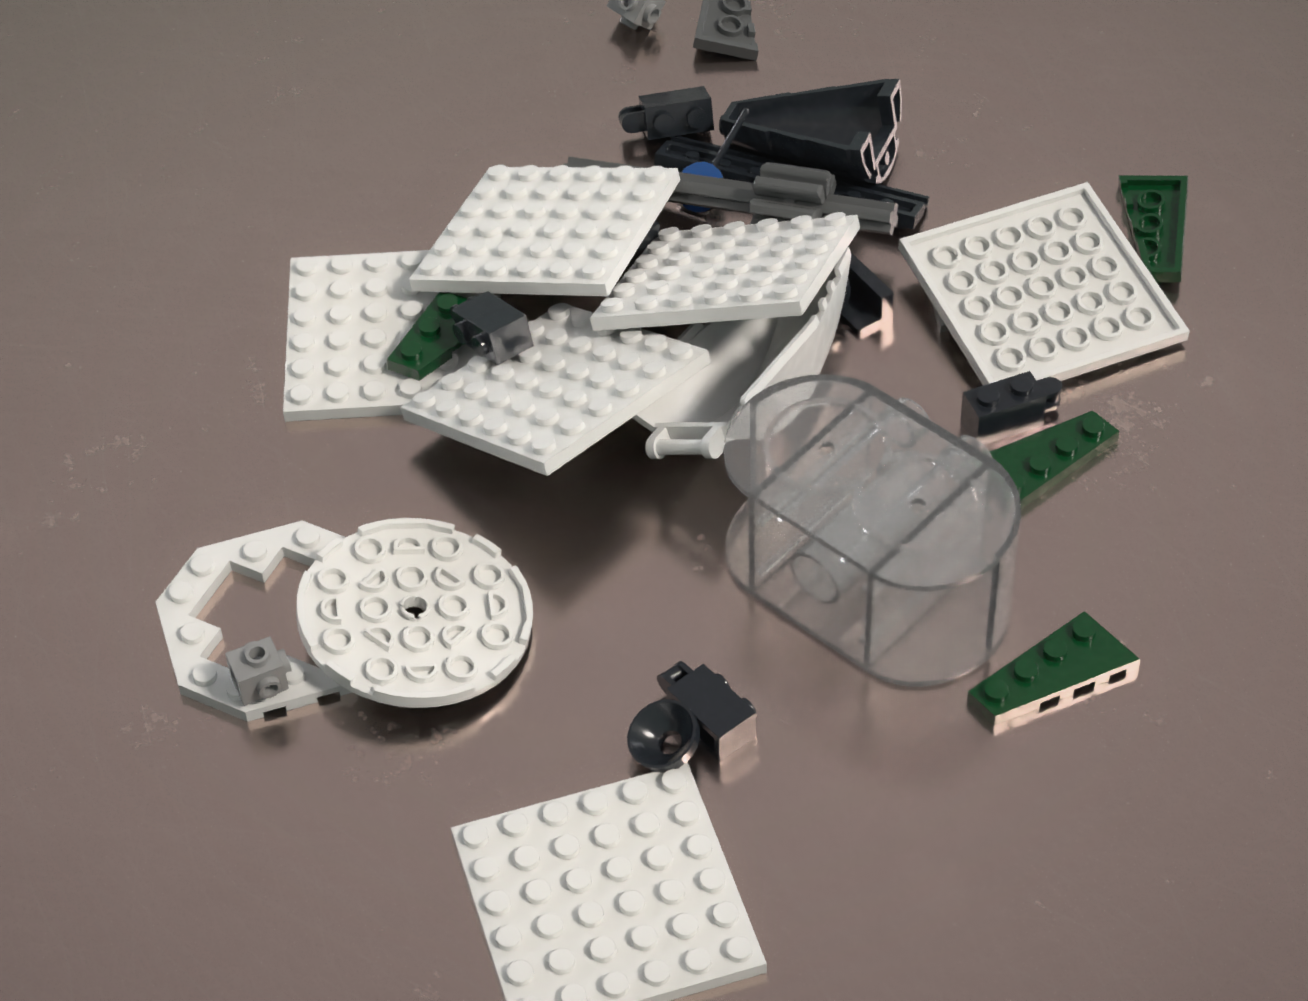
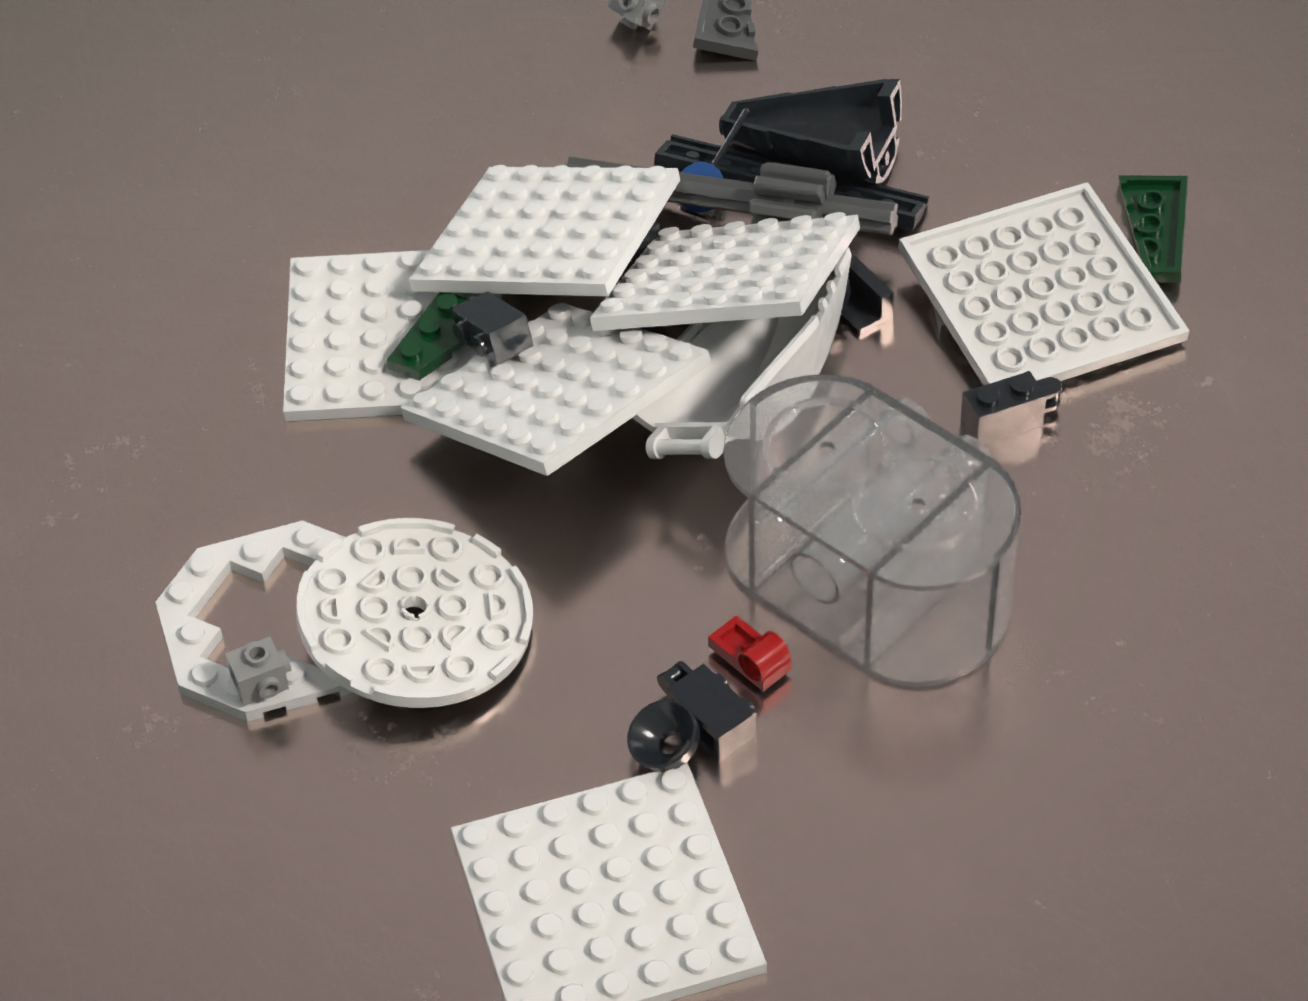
black brick [618,86,714,140] -> none
dark green wing [959,410,1120,515] -> none
dark green wing [967,611,1140,726] -> none
none -> red plate [708,615,792,691]

